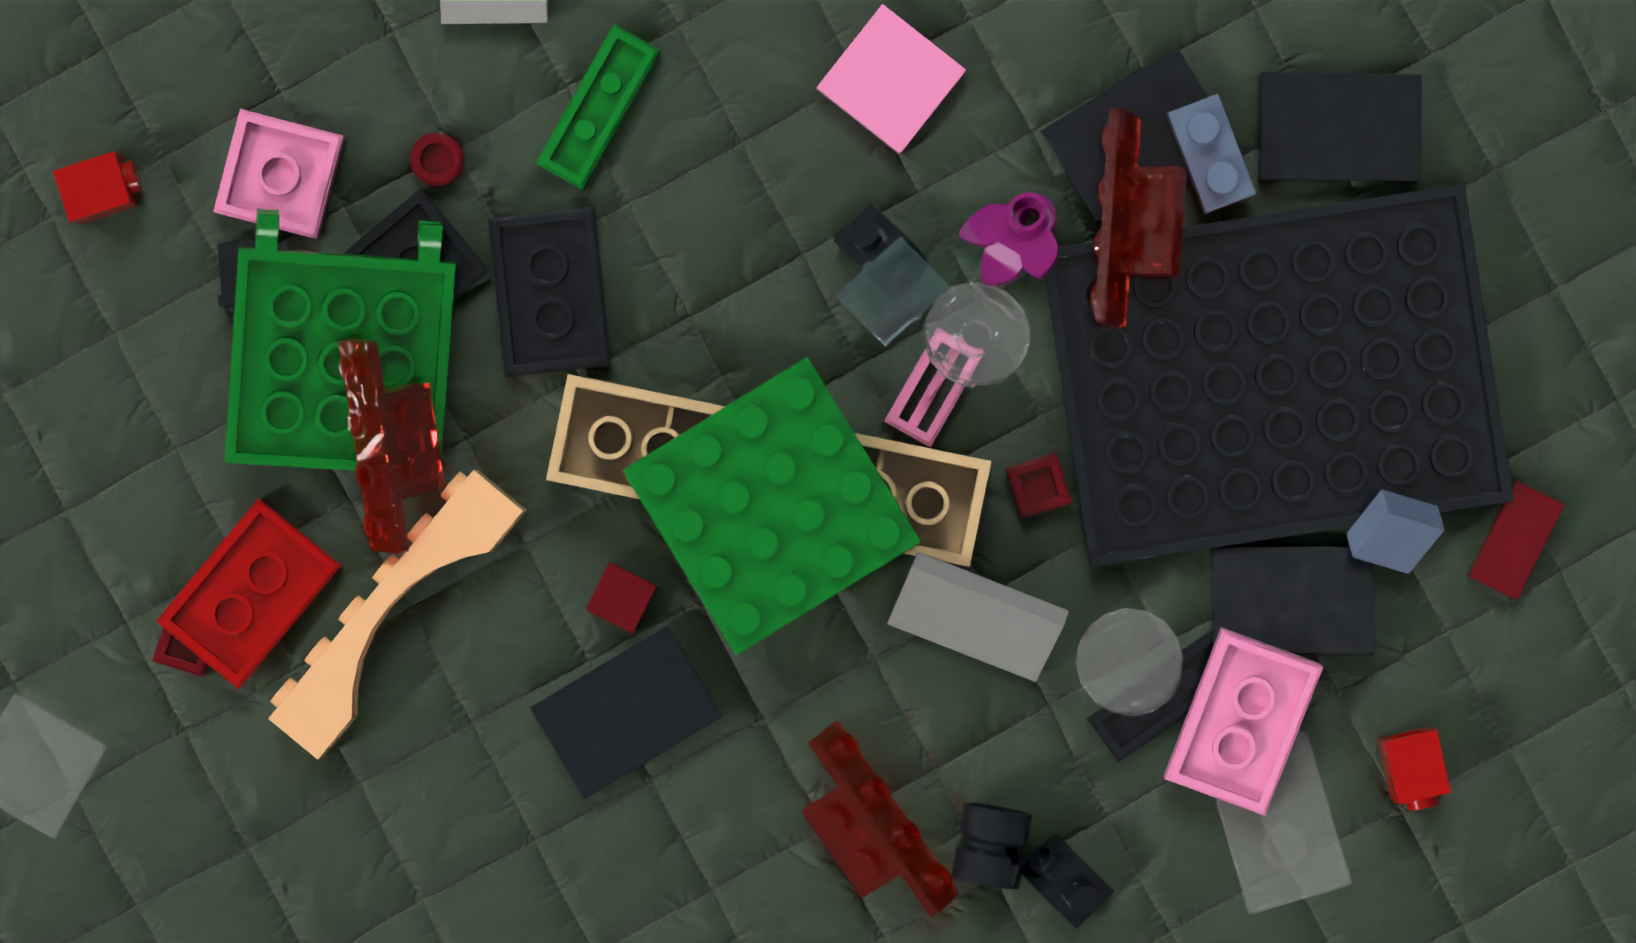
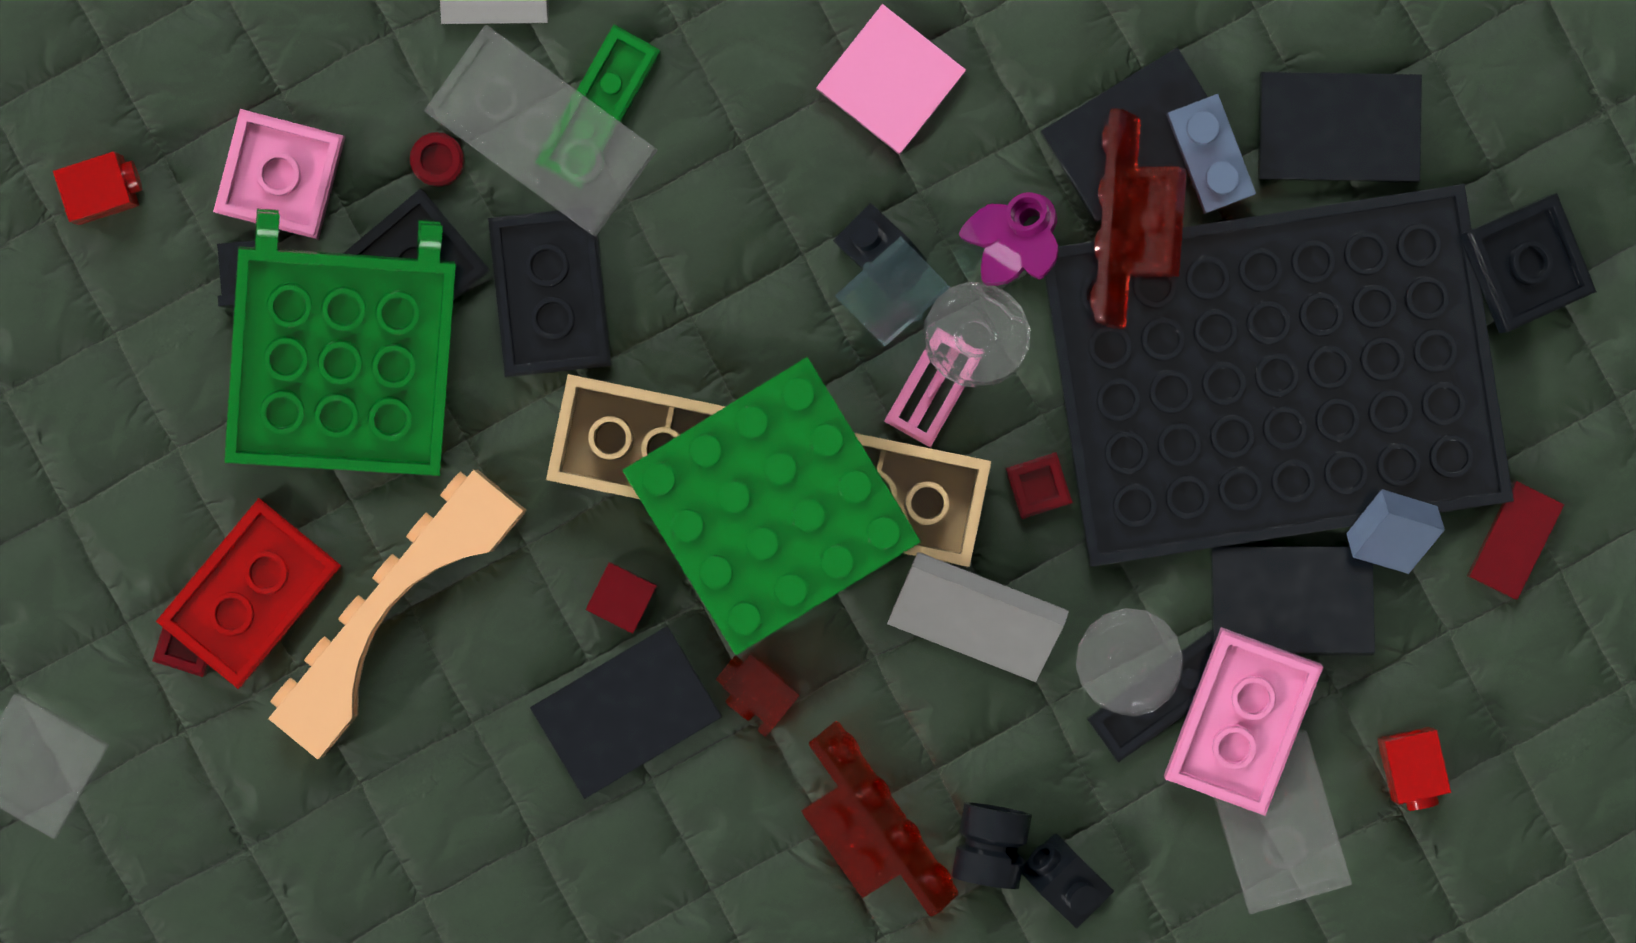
clear red bracket [339,339,446,554] -> none
none -> clear tile [424,24,658,236]
none -> clear red brick [715,652,800,737]
none -> black tile [1460,193,1597,334]

